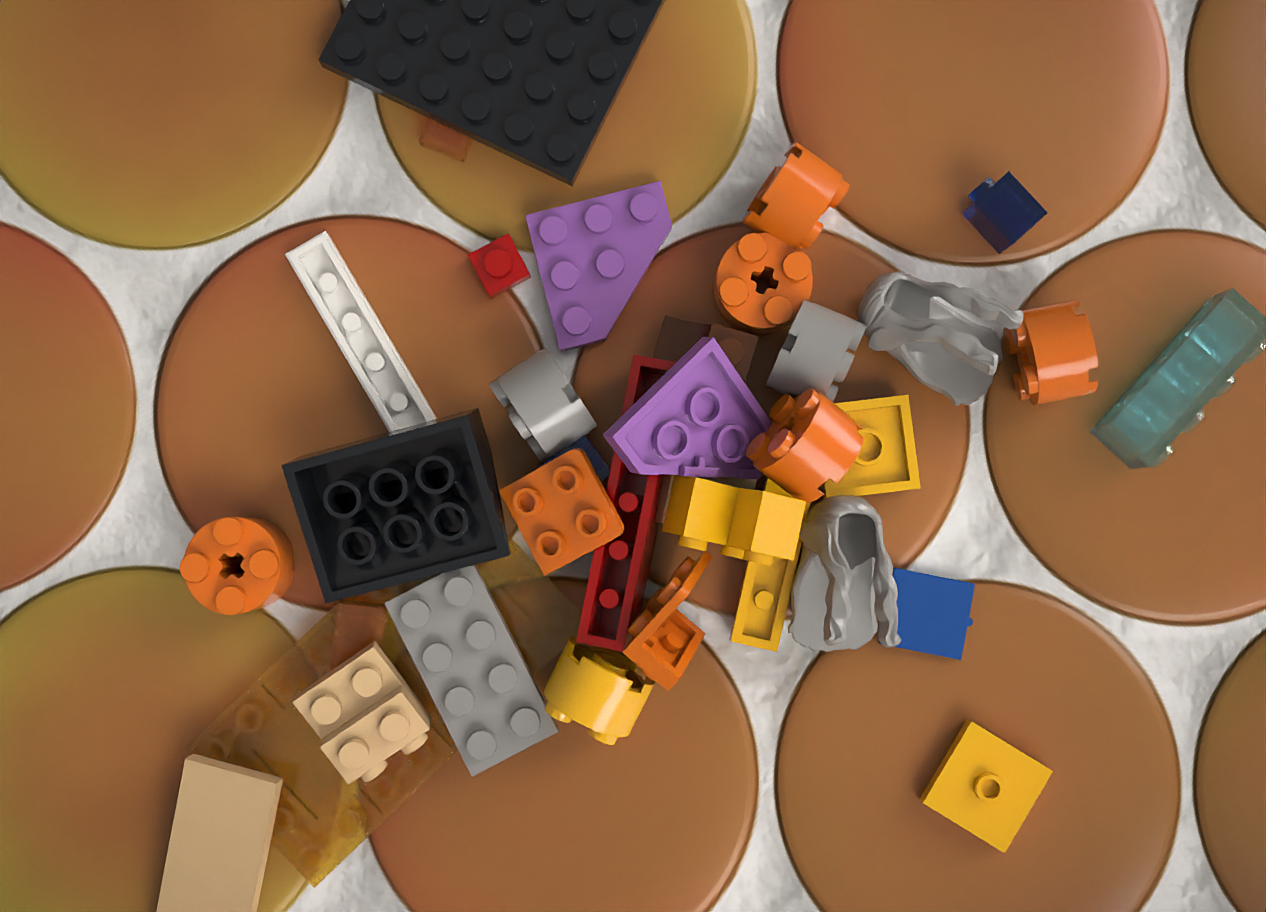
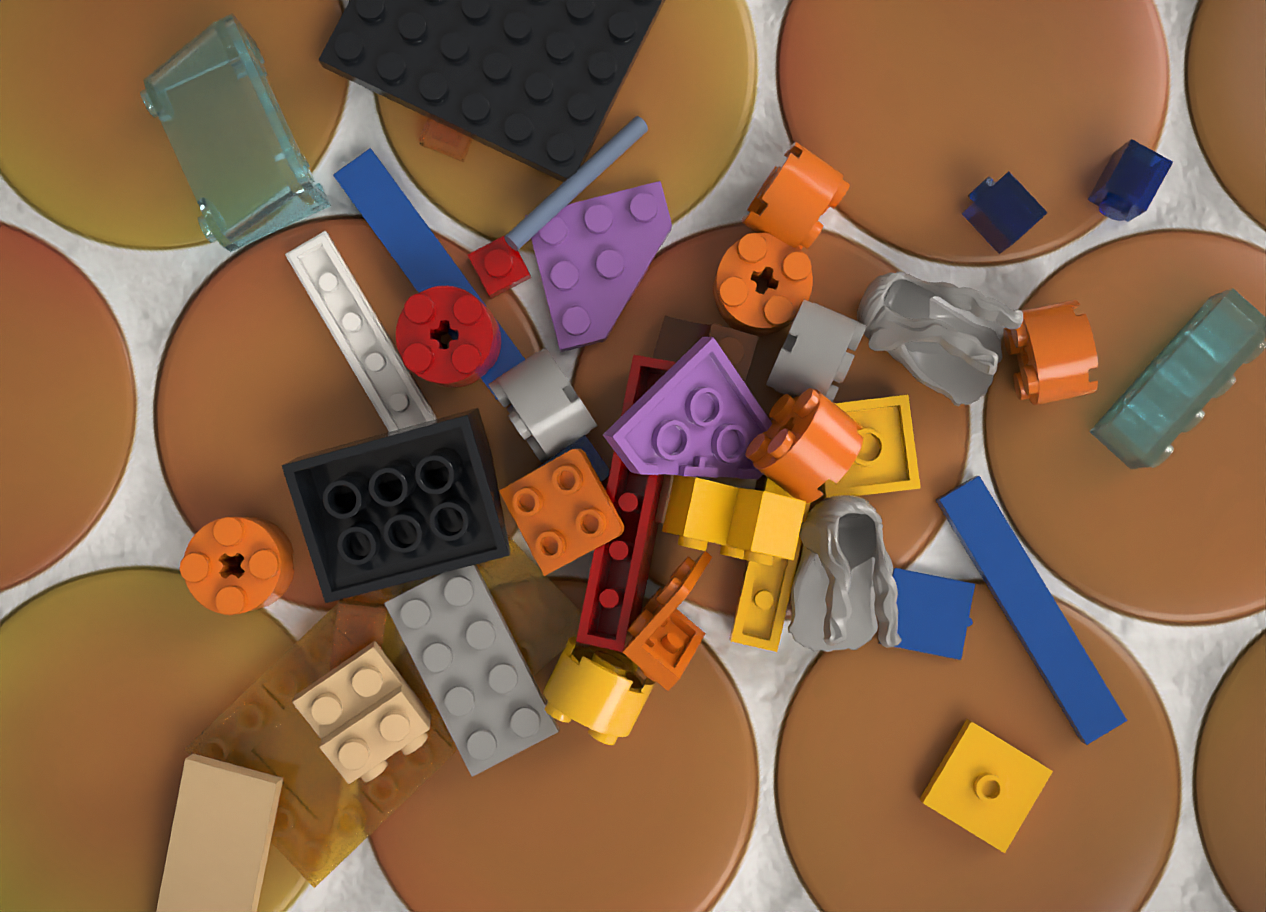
none -> clear light blue windscreen [140,13,331,252]
none -> blue tile [333,148,525,401]
none -> red brick [396,286,501,388]
none -> sand blue bar [504,116,648,251]
none -> blue tile [936,476,1127,745]
none -> clear blue brick [1088,139,1173,222]

